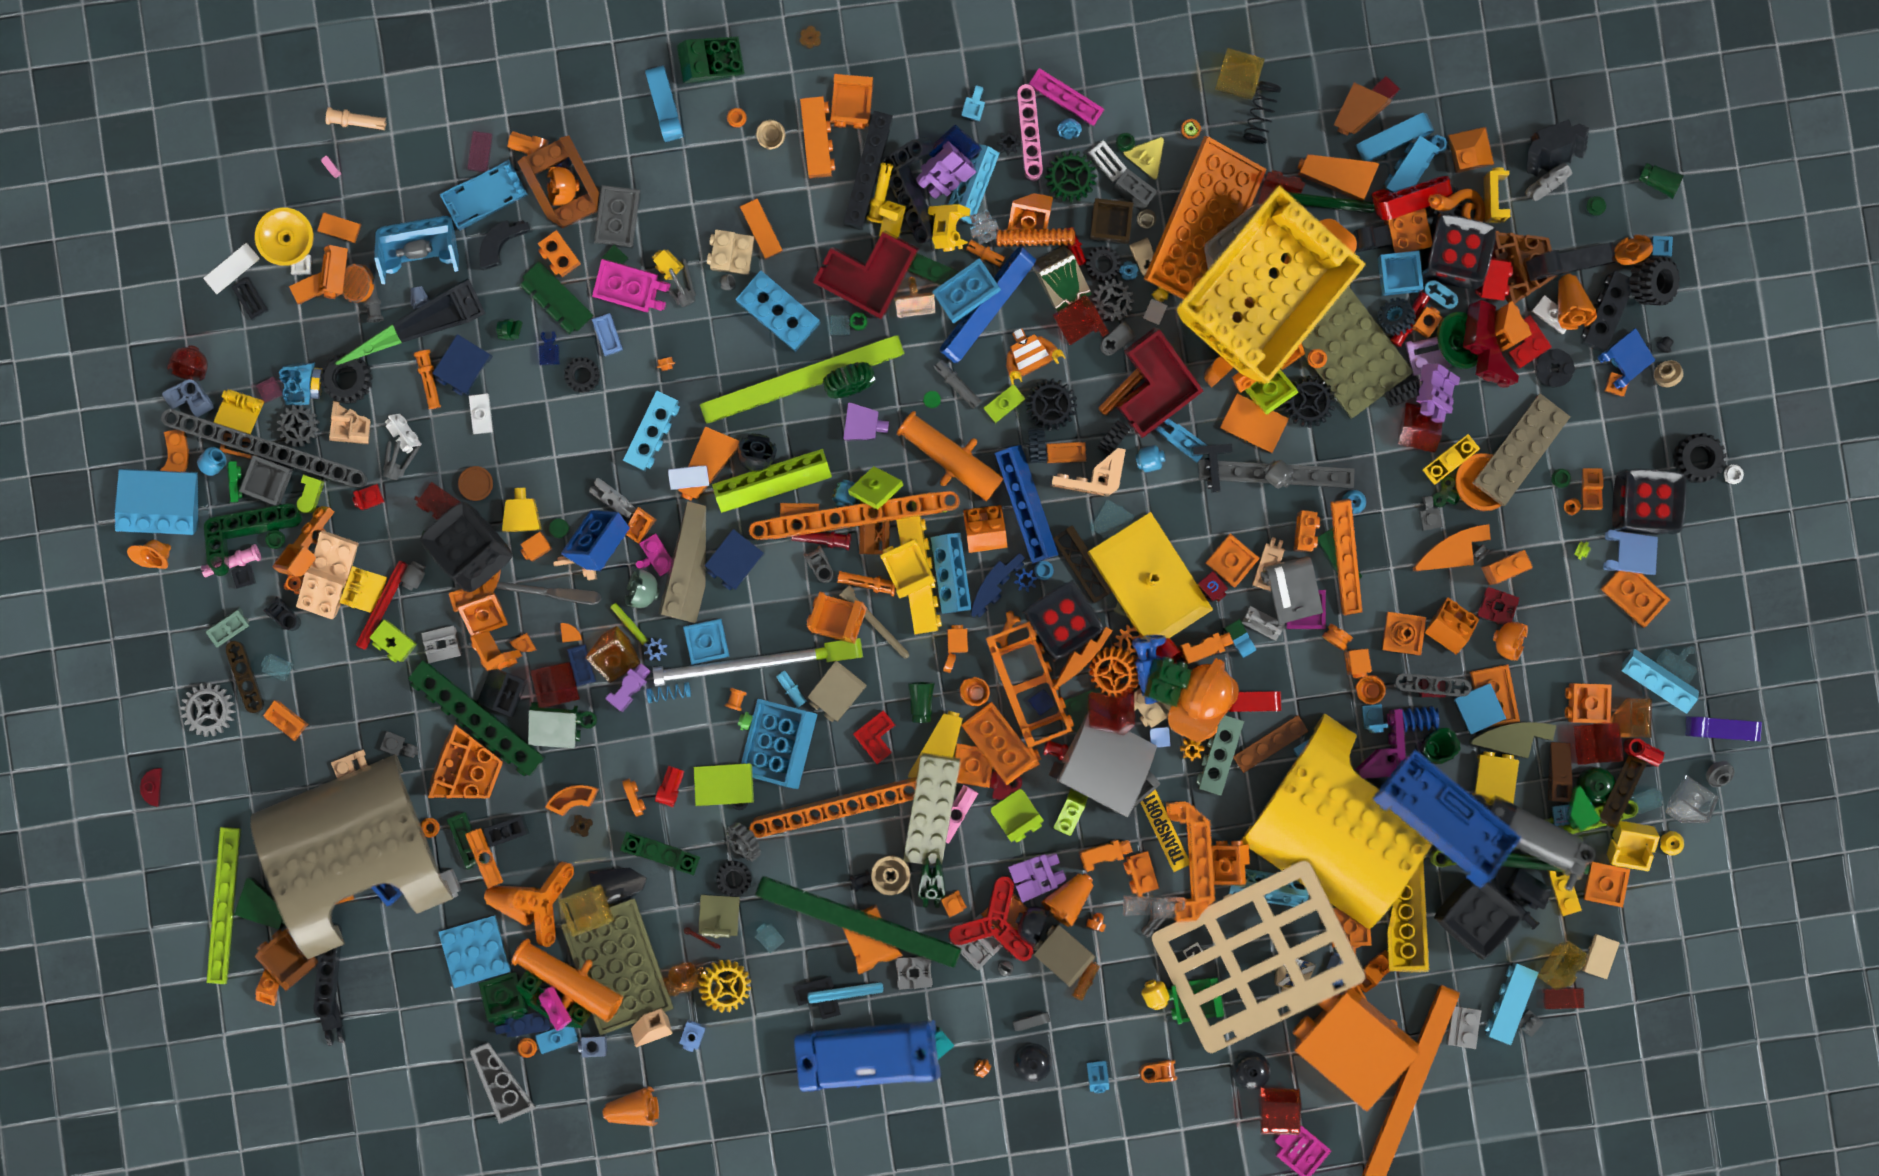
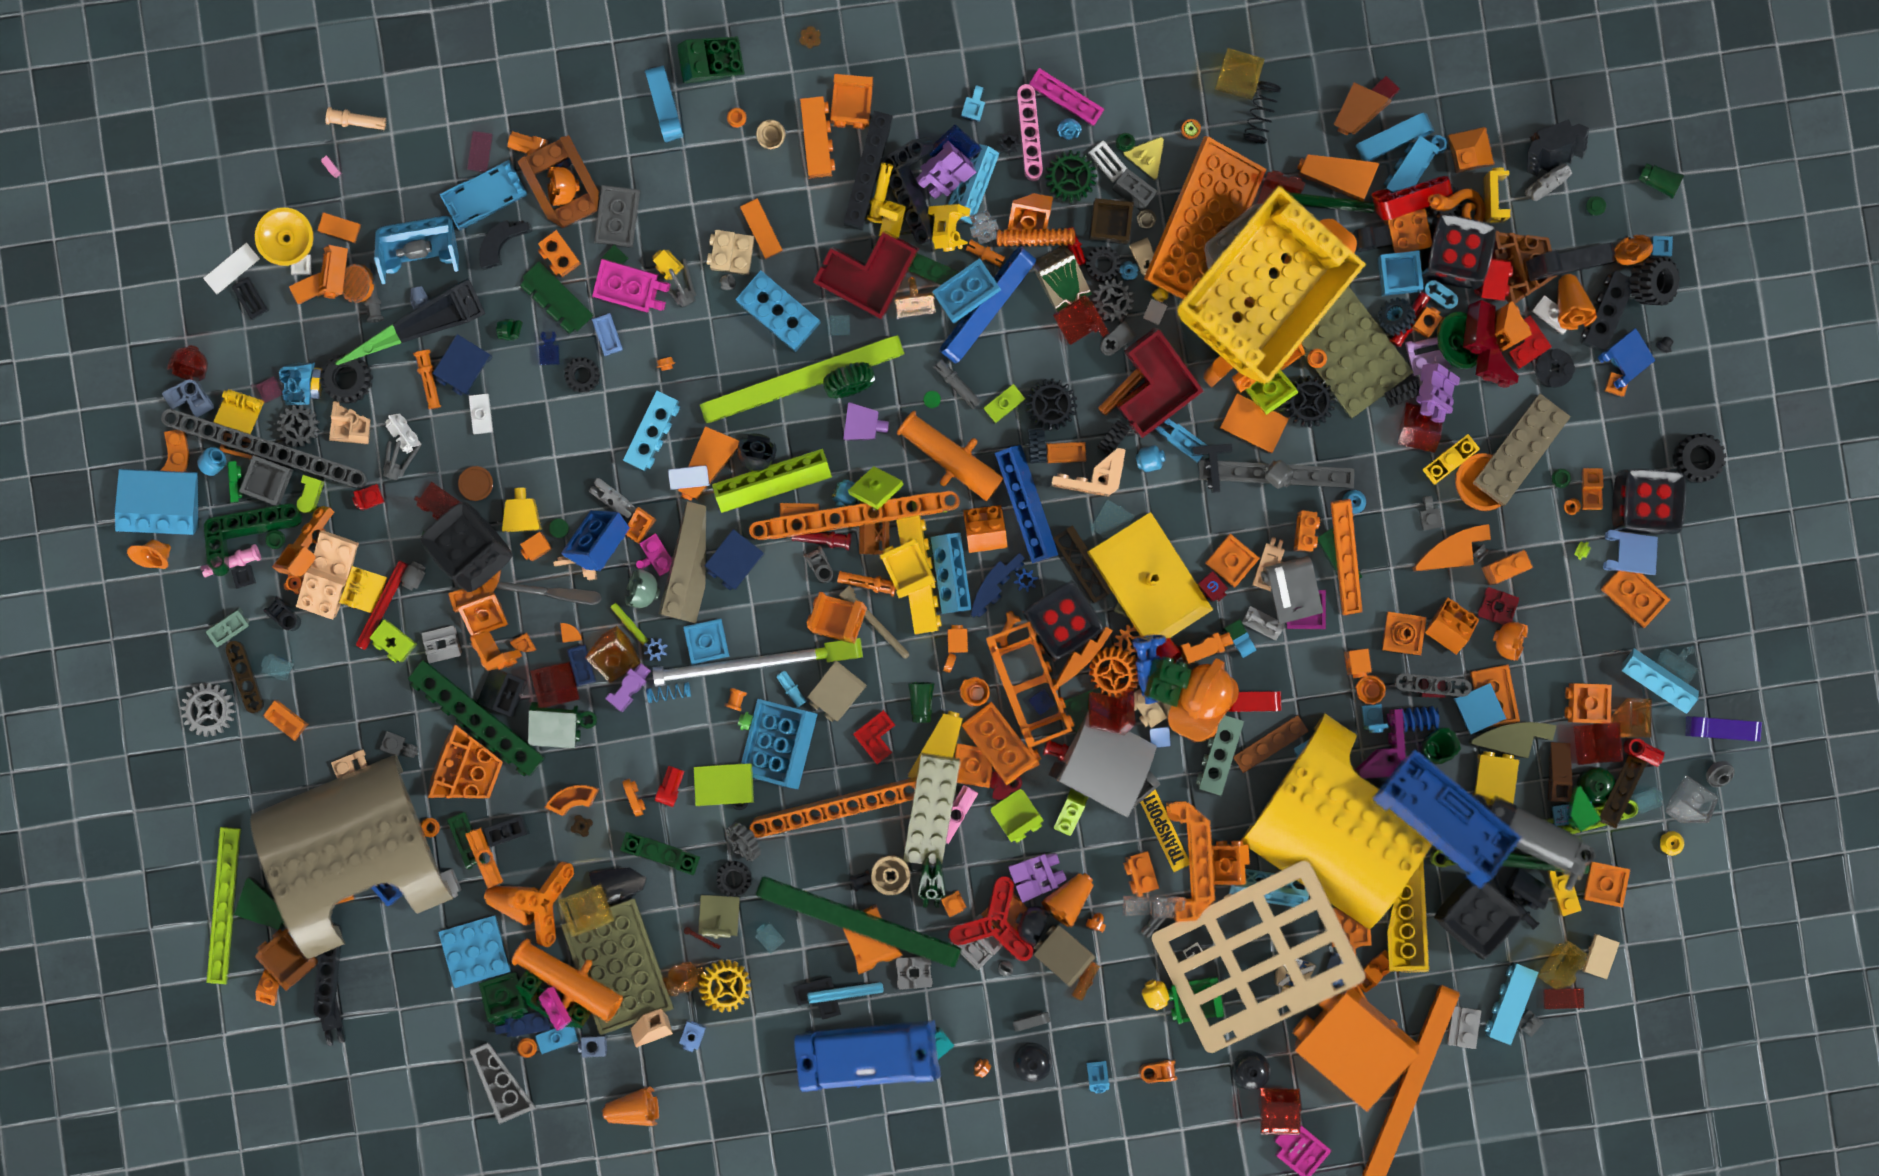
dark red plate [140,768,162,807] -> none
green bush [850,312,867,331] -> none
torso [1006,328,1066,385] -> none
dark azure plate [1034,561,1054,580] -> none
orange hips [1079,839,1133,872] -> none
light orange gear [1180,739,1204,761] -> none
orange wheel [1322,624,1353,651] -> none
dark green piece [1432,476,1460,508] -> none
yellow piece [1606,821,1660,871] -> none
tan plate [1654,360,1683,387] -> none
white plate [1724,465,1744,484] -> none

